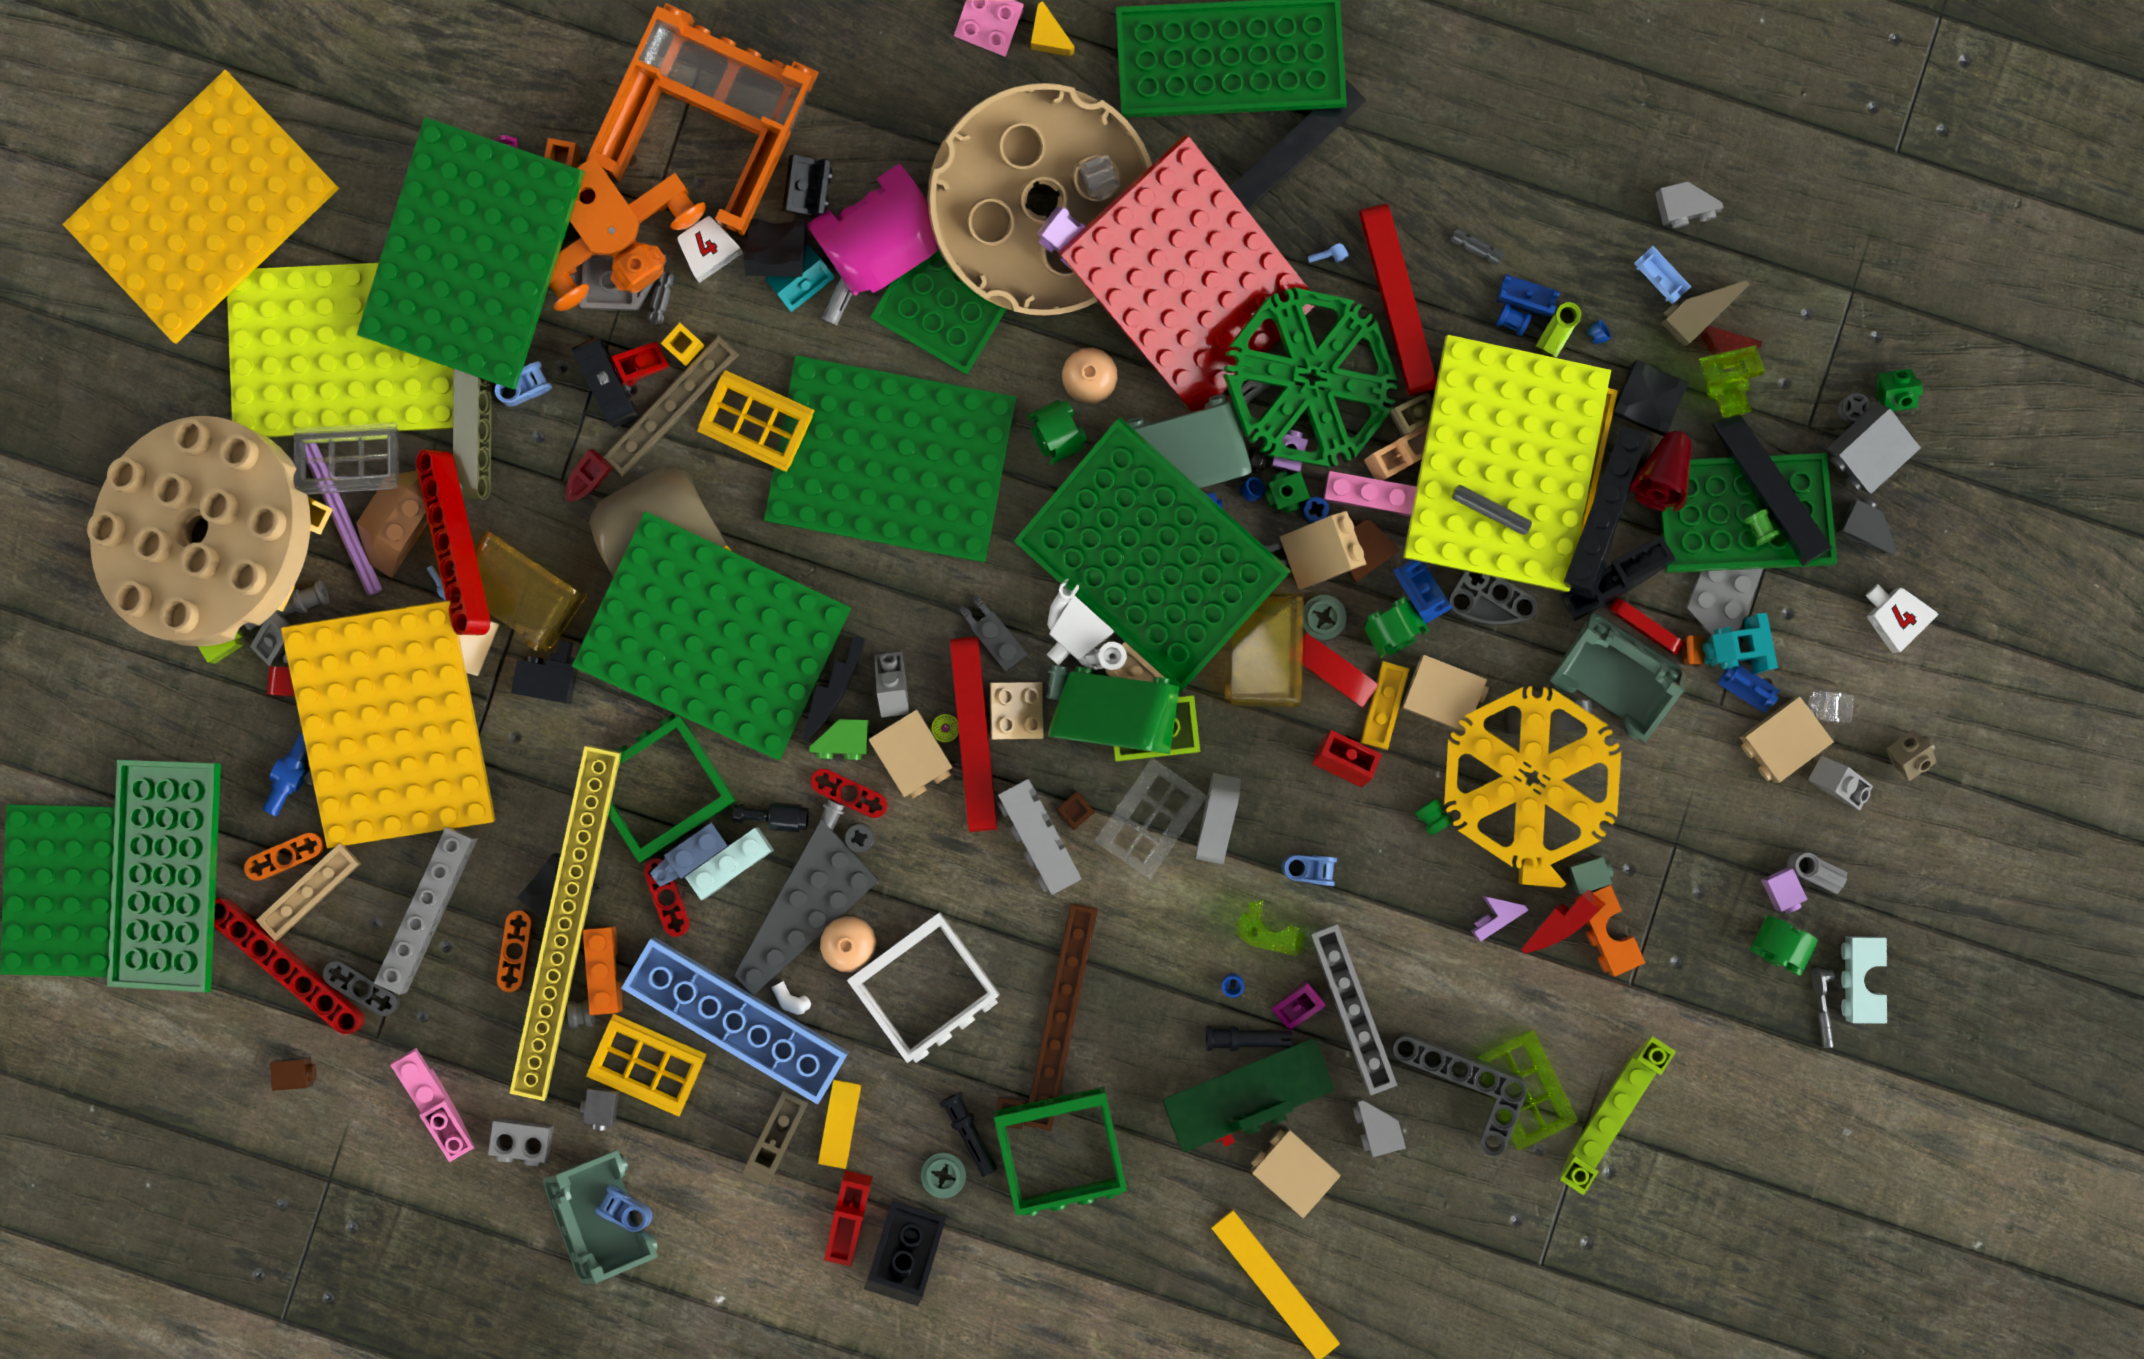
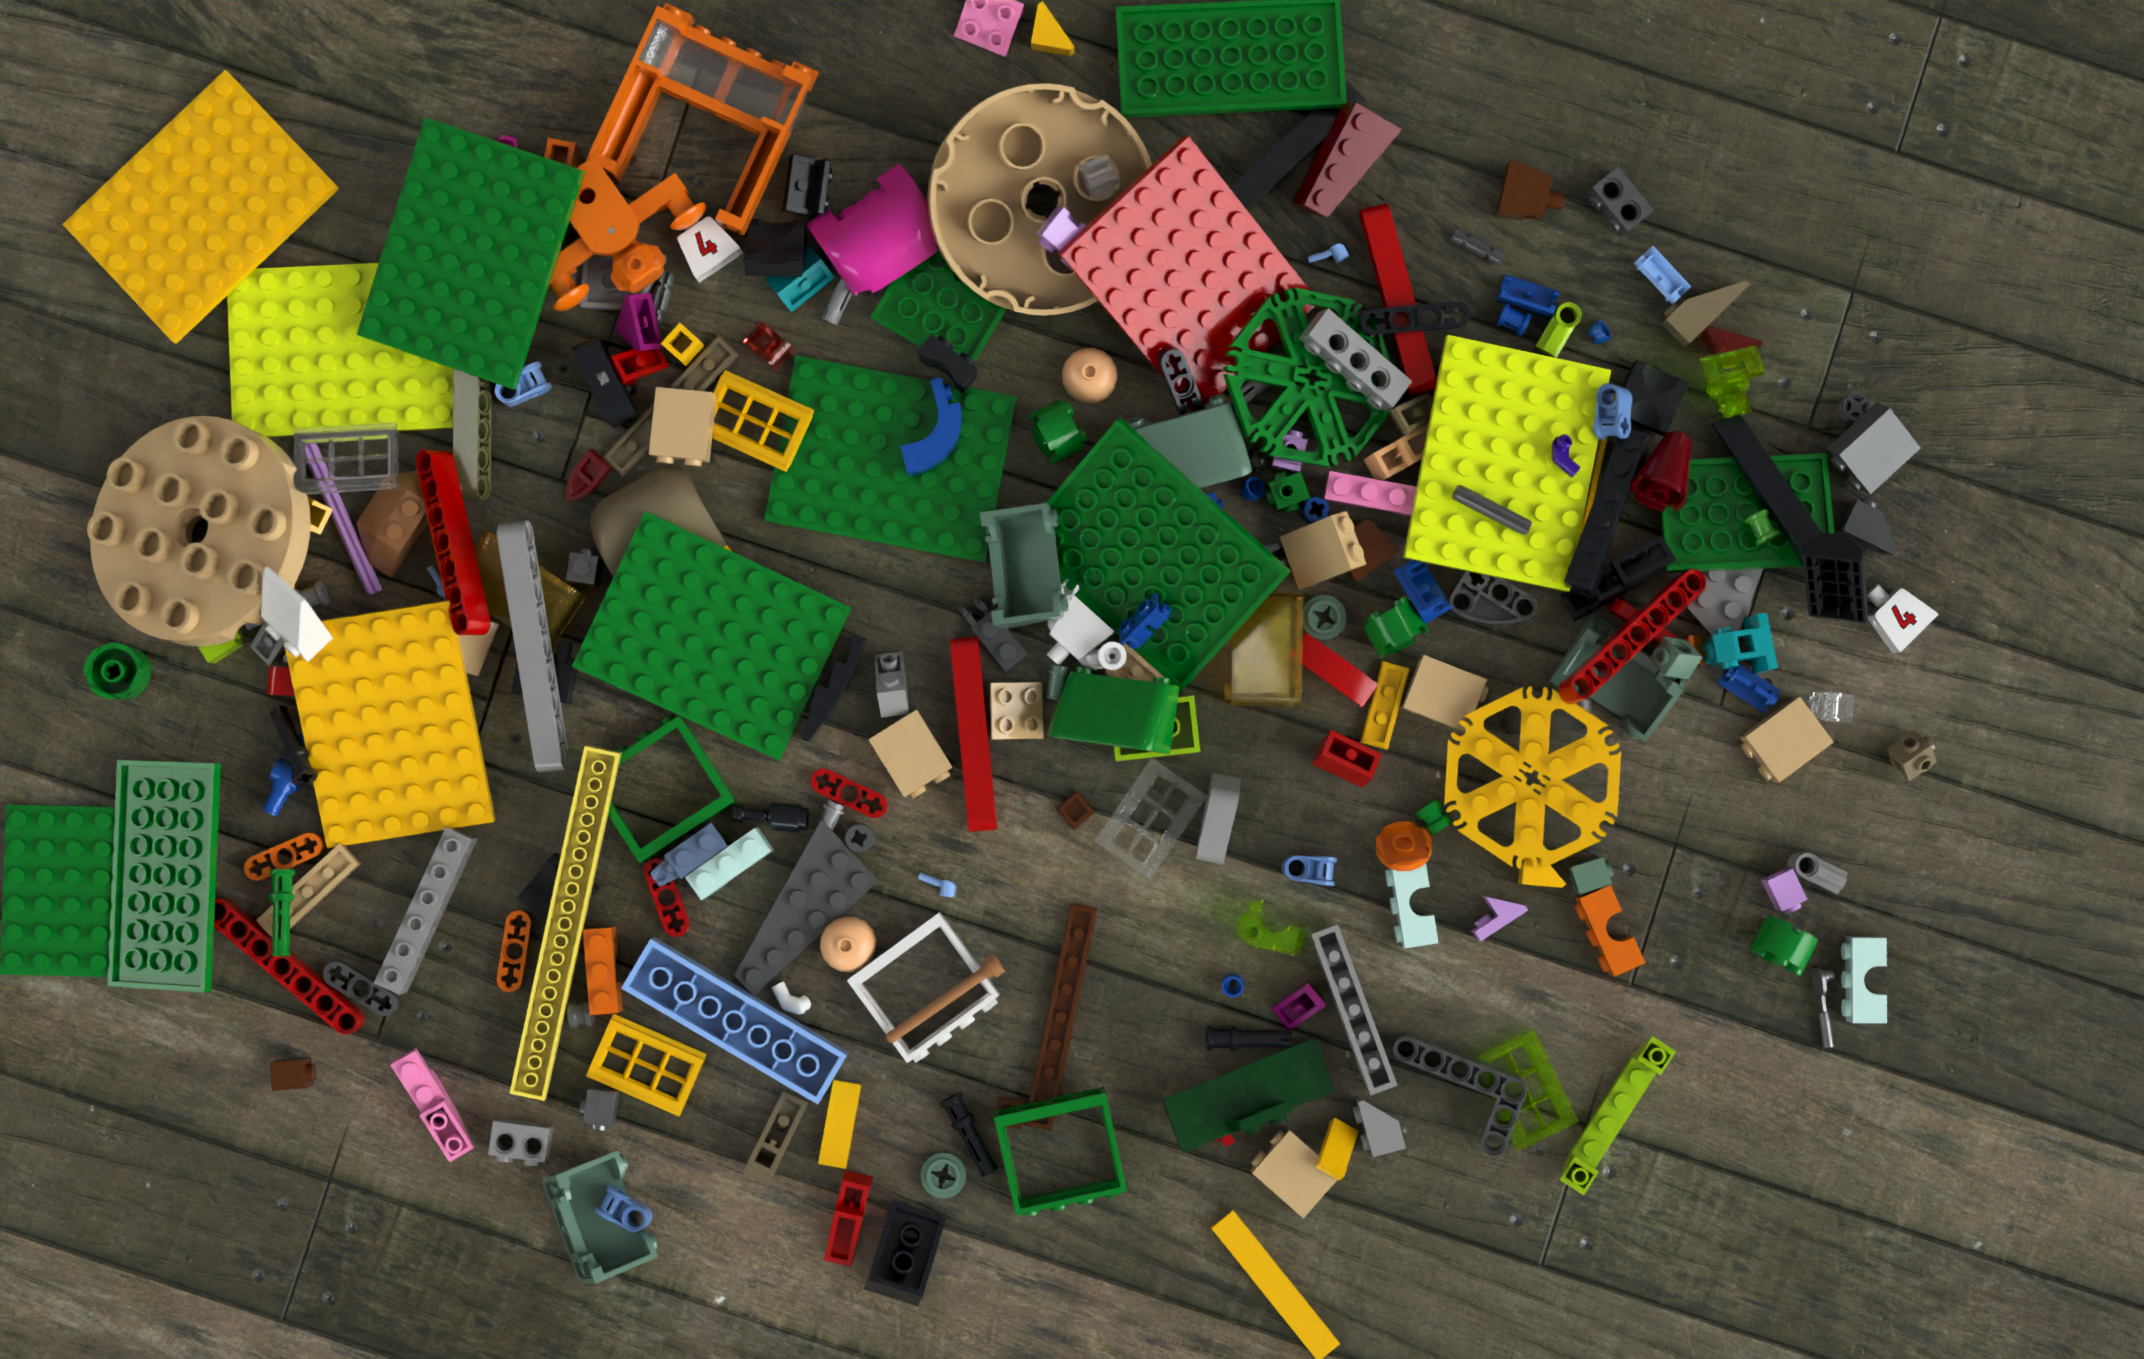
bright green slope [809,719,869,760] -> none
lime tile [931,714,959,742] -> none
light grey wedge [997,779,1082,895] -> none
red slope [1521,889,1605,953] -> none
light grey slope [1655,182,1723,228] -> none
light grey slope [1808,756,1873,811] -> none
green brick [1876,368,1923,411] -> none
none -> green brick [84,643,151,700]
none -> white slope [261,566,333,662]
none -> green pin [269,869,295,957]
none -> black pin [270,706,318,786]
none -> light grey beam [497,520,569,773]
none -> flat silver brick [566,548,603,587]
none -> magenta slope [615,293,663,352]
none -> tan brick [649,387,717,467]
none -> clear red slope [743,321,794,371]
none -> medium nougat piece [886,953,1006,1043]
none -> blue arch [900,377,962,476]
none -> black brick [917,334,977,394]
none -> light blue hand [918,873,956,897]
none -> sand green windscreen [980,503,1068,629]
none -> blue hinge [1119,593,1171,649]
none -> black beam [1157,346,1205,416]
none -> wedge [1293,102,1402,218]
none -> light grey brick [1299,308,1412,410]
none -> yellow tile [1315,1118,1358,1181]
none -> black beam [1359,301,1471,337]
none -> orange tile [1376,821,1432,871]
none -> light aqua arch [1385,863,1439,948]
none -> reddish brown torso [1495,160,1565,220]
none -> dark purple arm [1552,434,1580,478]
none -> red beam [1559,569,1706,704]
none -> dark grey brick [1588,166,1654,236]
none -> medium blue piece [1593,383,1632,439]
none -> sand green brick [1649,636,1703,679]
none -> black piece [1802,532,1868,623]

